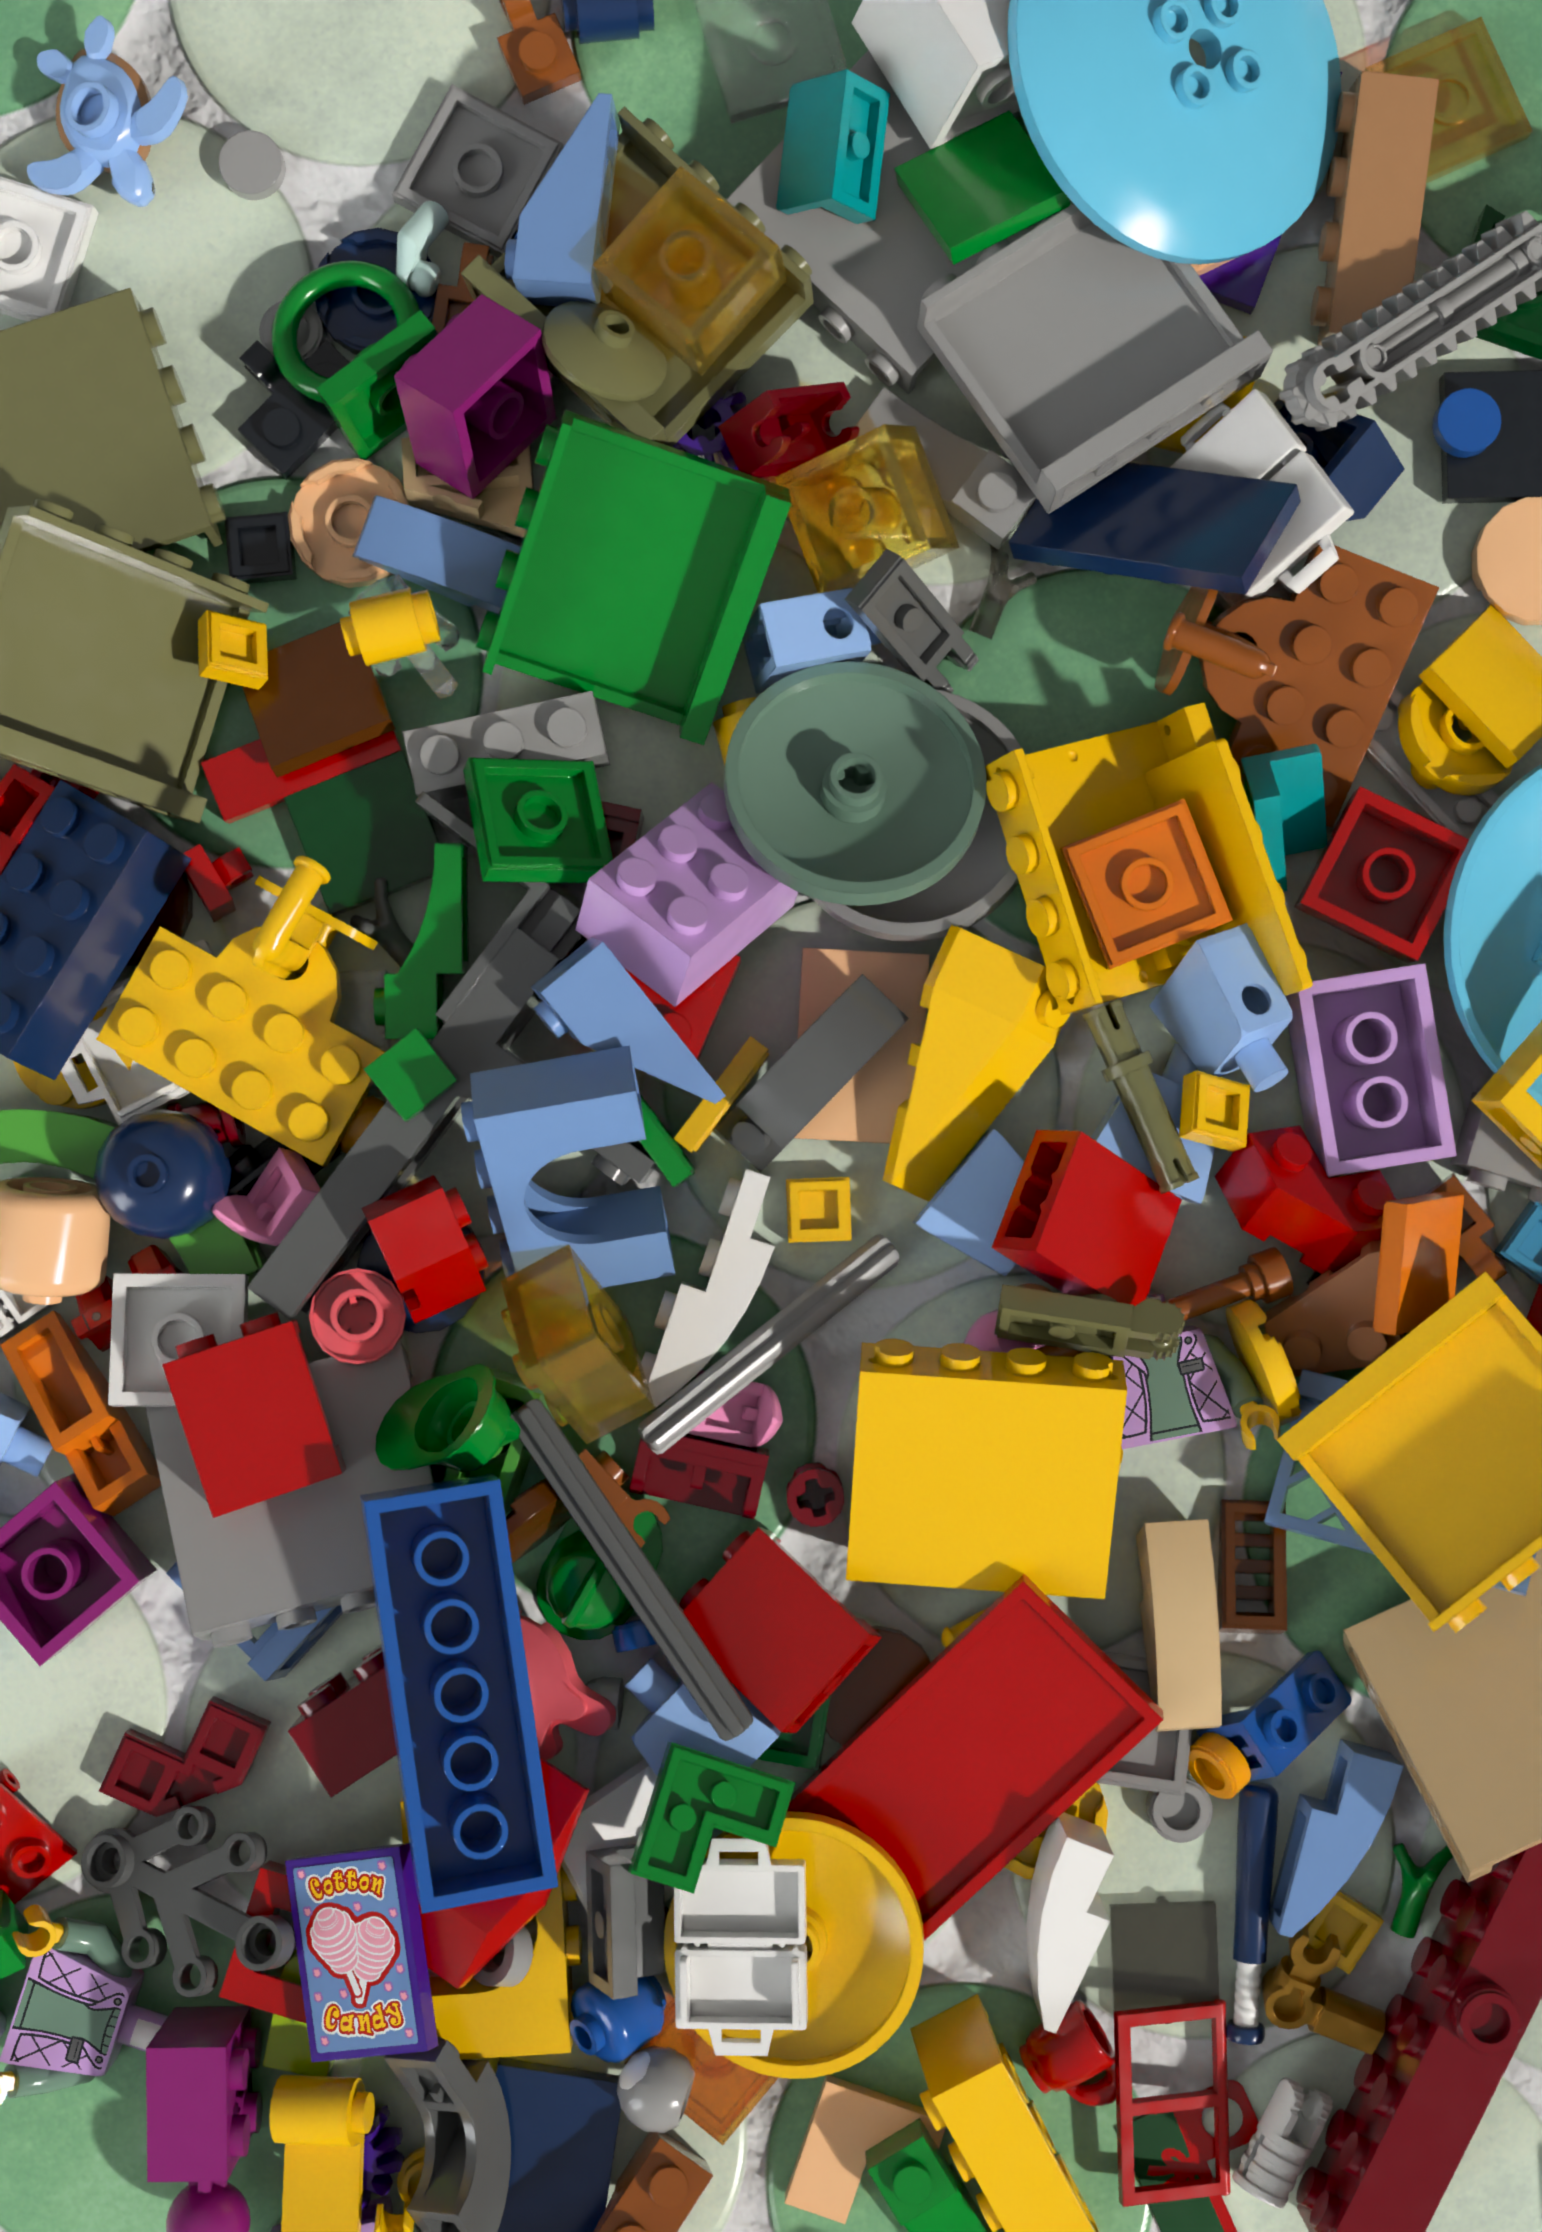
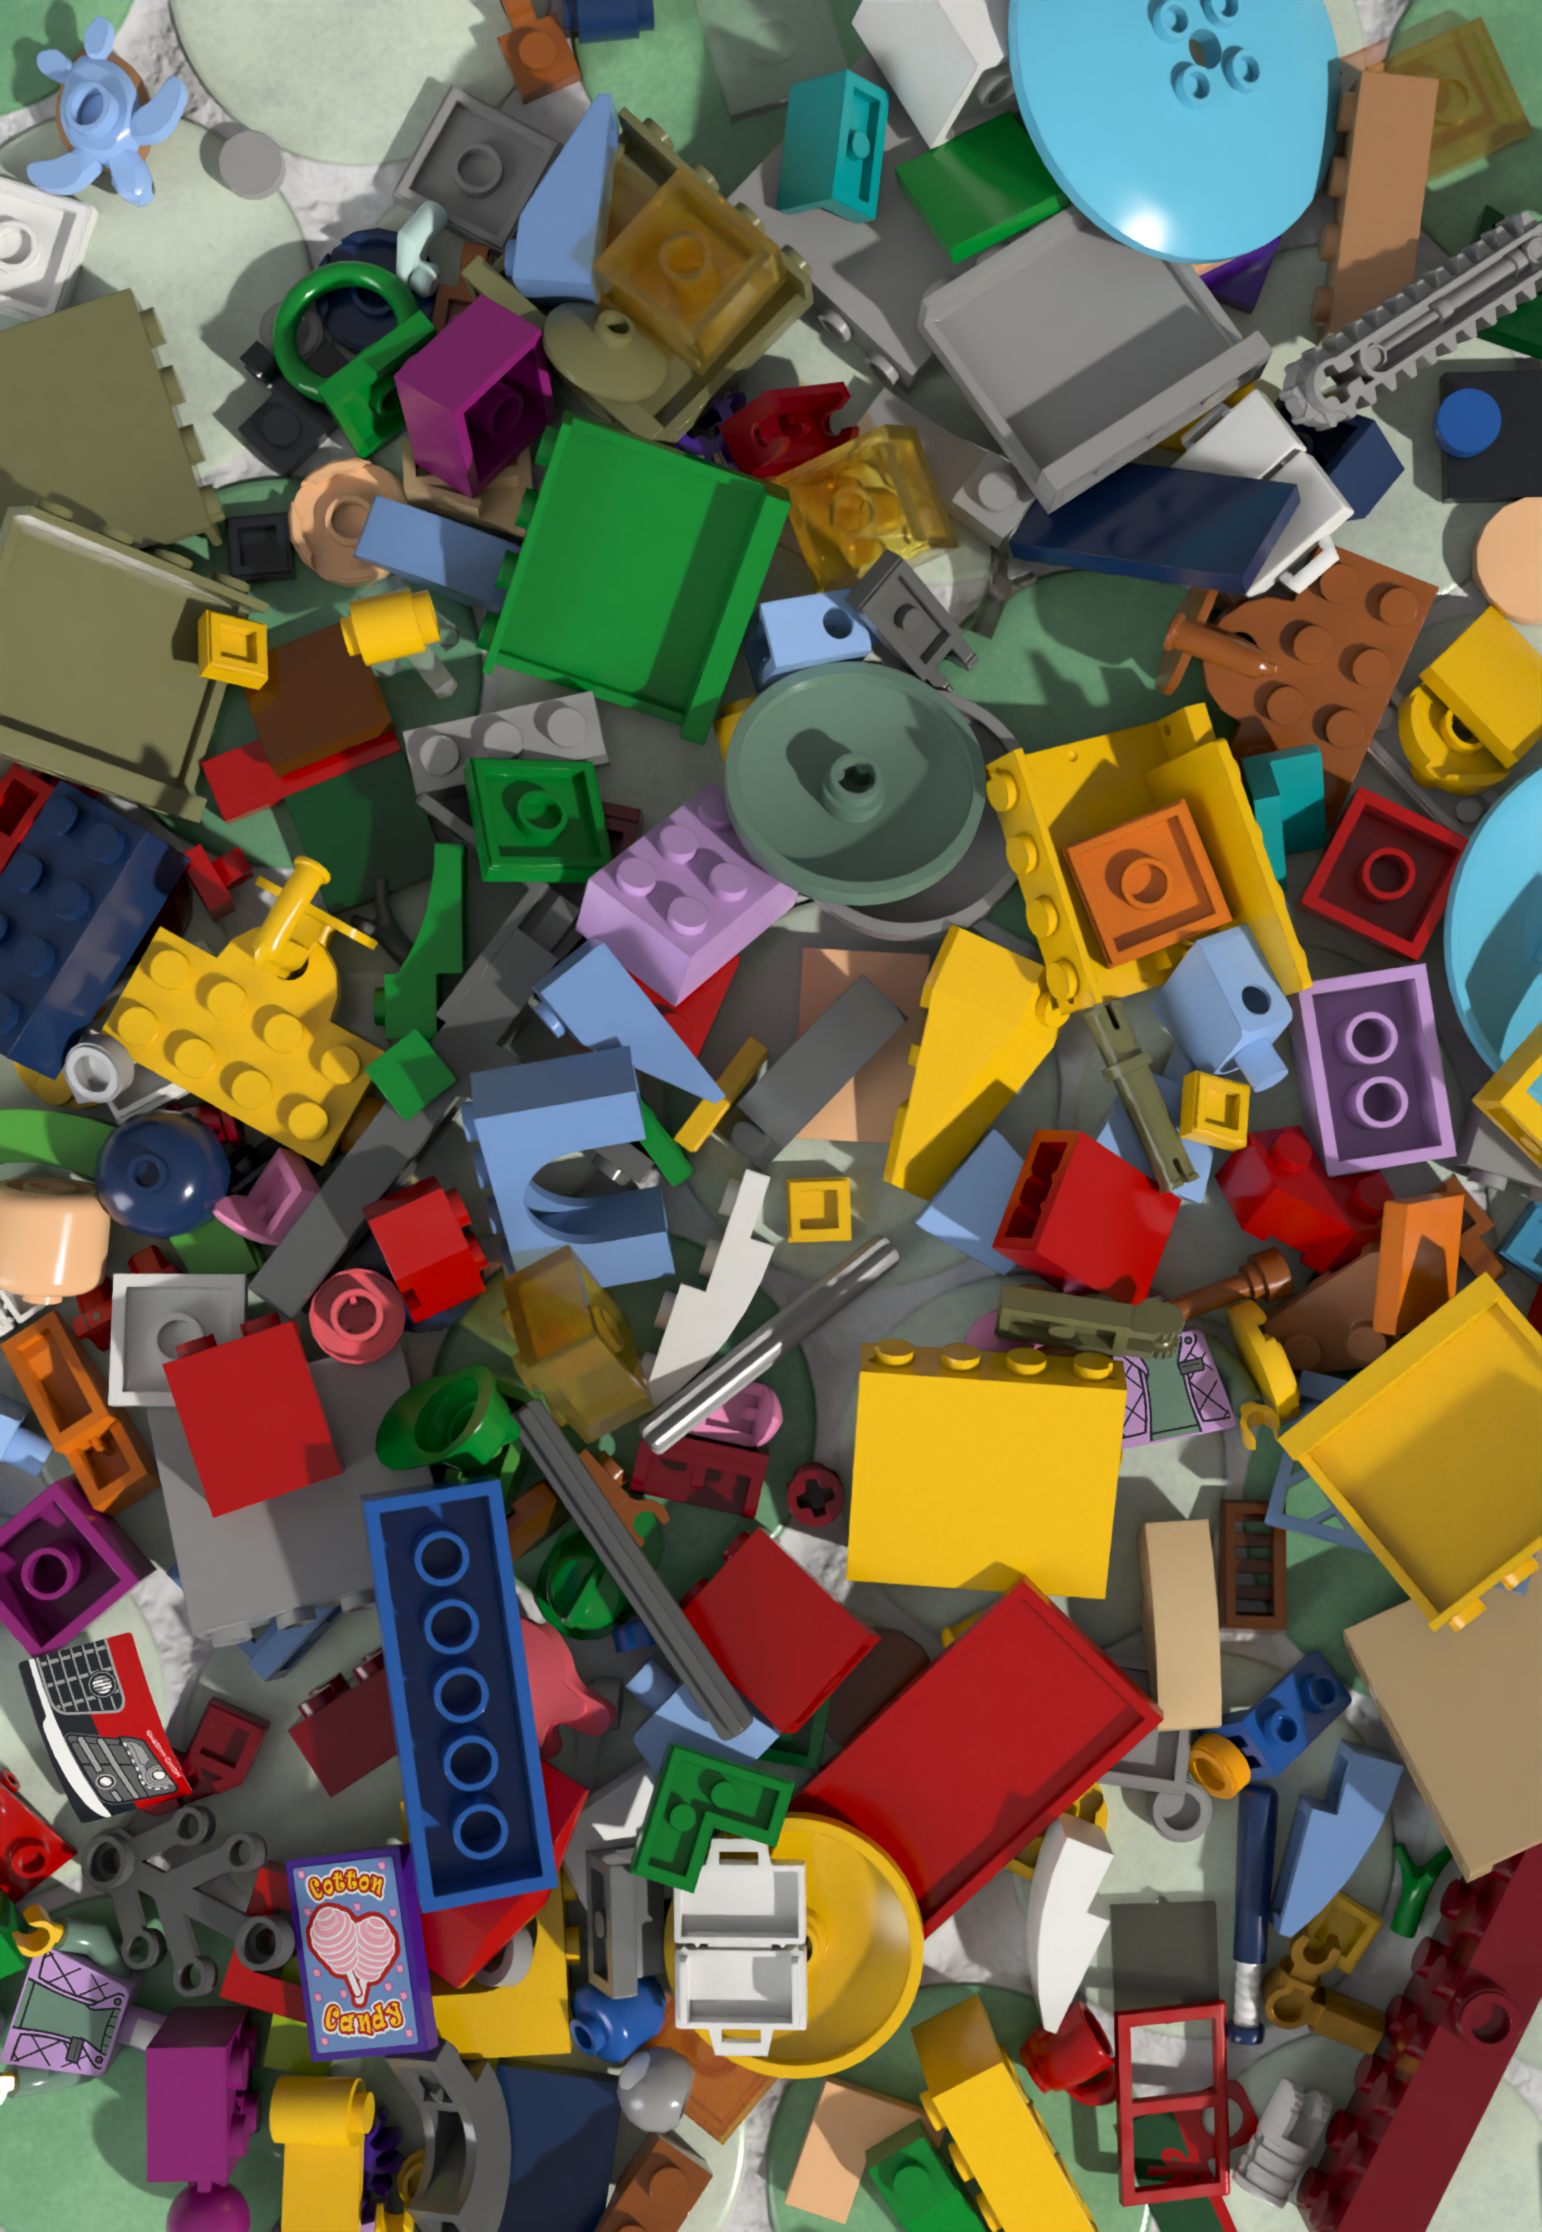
none -> sticker [19,1632,192,1823]
none -> light grey tile [65,1034,135,1103]

